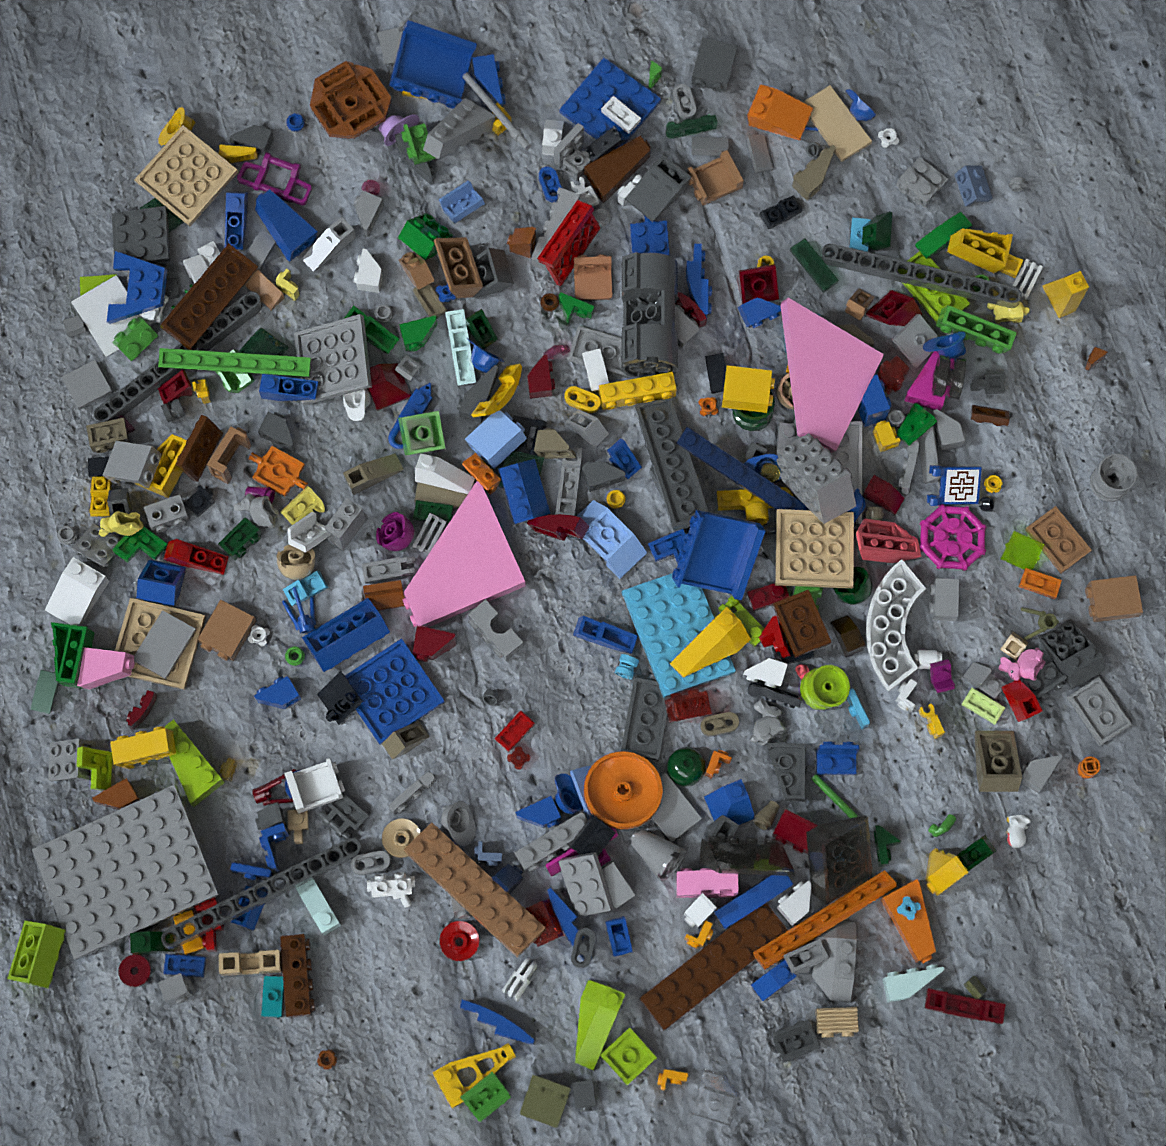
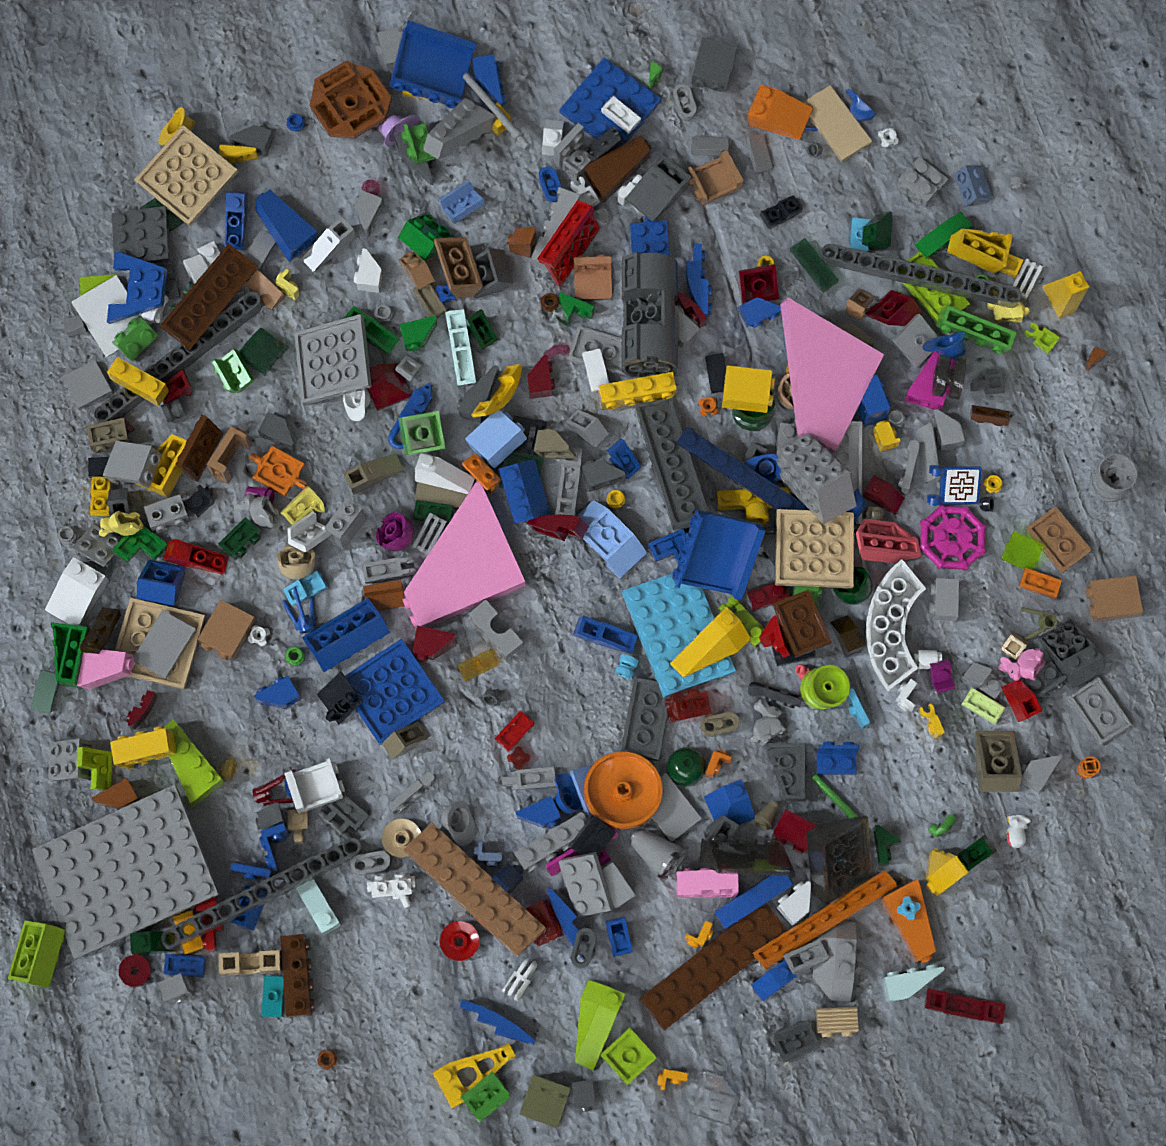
bright green plate [158,348,311,377] -> none
yellow plate [192,379,211,404] -> none
magenta bar [237,152,312,206] -> none
blue slope [259,374,318,401] -> none
blue piece [466,338,505,373] -> none
yellow plate [564,386,600,413] -> none
clear green plate [665,115,717,139] -> none
white slope [684,893,717,929] -> none
white slope [743,658,788,688] -> none
clear yellow tile [760,463,780,483] -> none
dark tan slope [792,145,836,201] -> none
clear red brick [877,355,910,395] -> none
green wing [896,403,937,446] -> none
olive slope [964,976,987,999] -> none
none -> dark brown plate [79,608,121,654]
none -> yellow brick [107,357,169,406]
none -> clear yellow slope [458,649,498,681]
none -> light grey hinge [502,767,556,791]
none -> lime plate [1024,322,1060,354]

